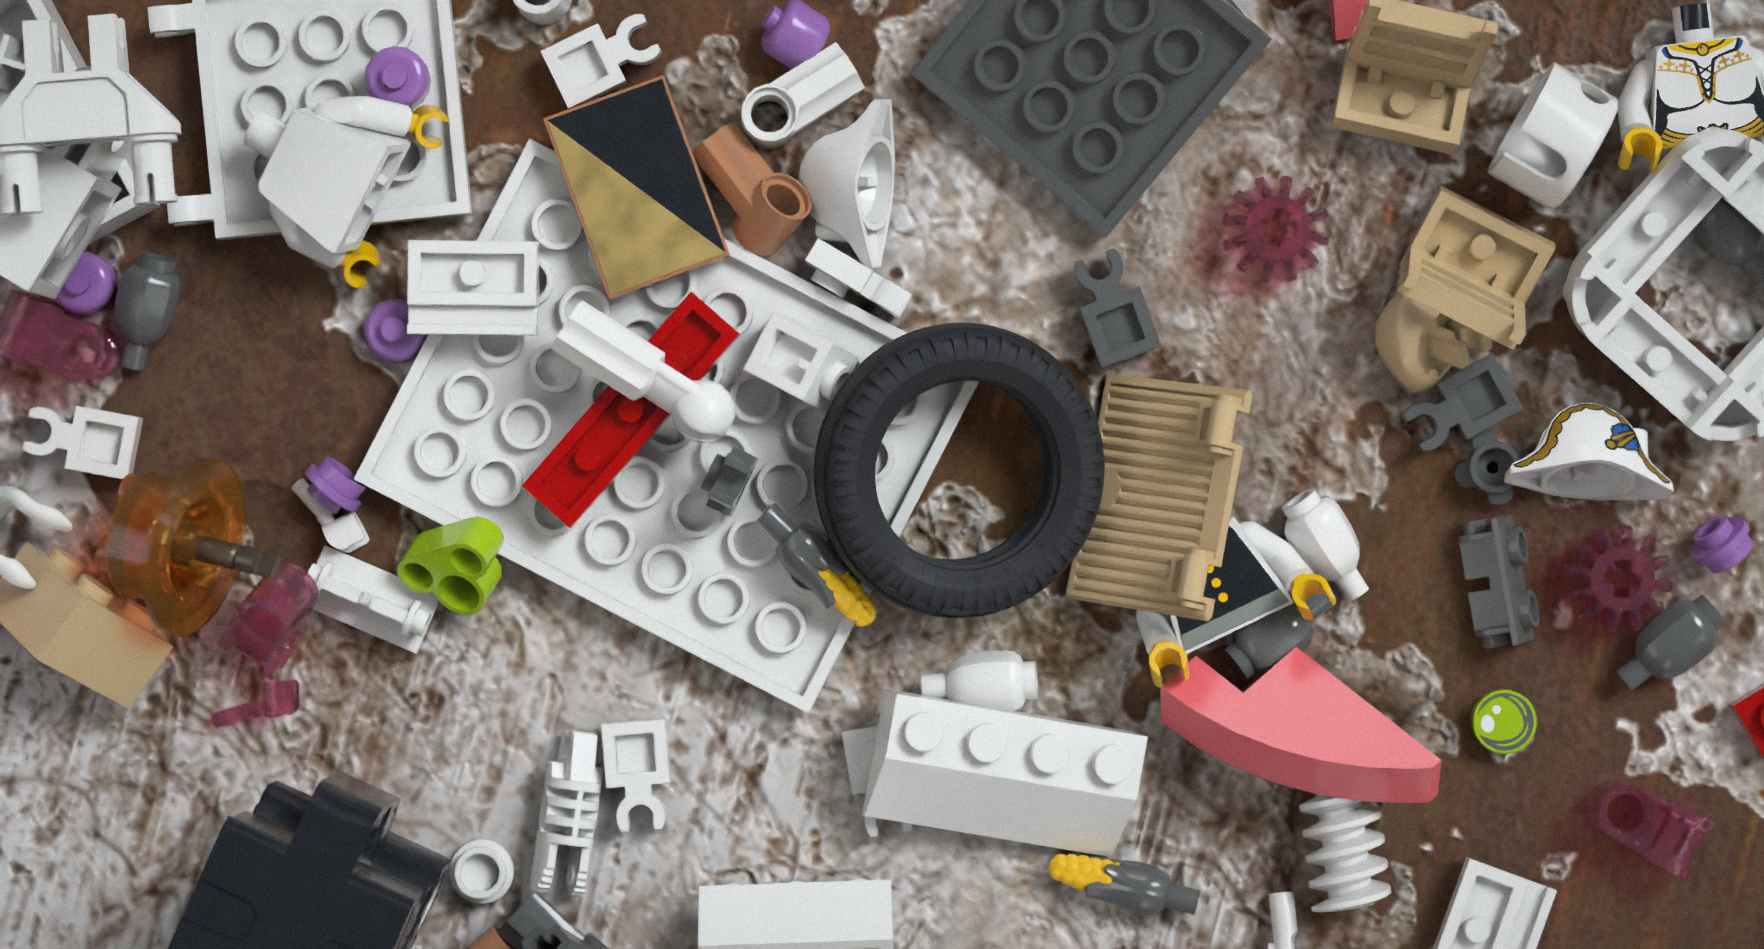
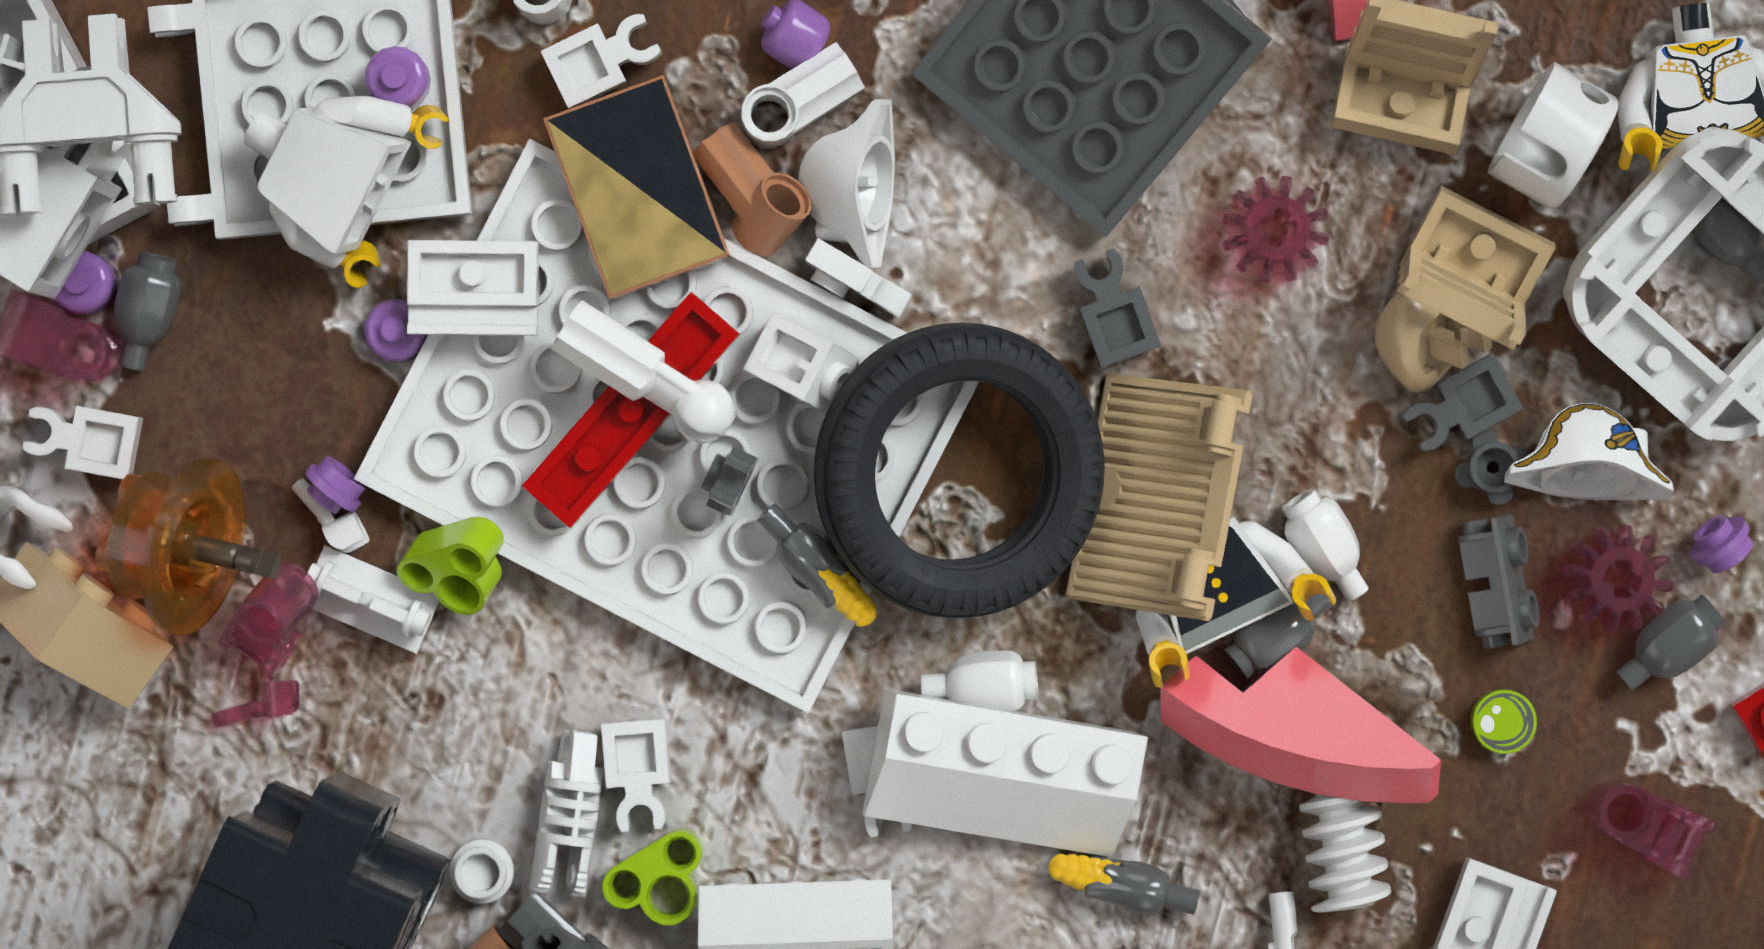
none -> lime piece [602,828,703,925]

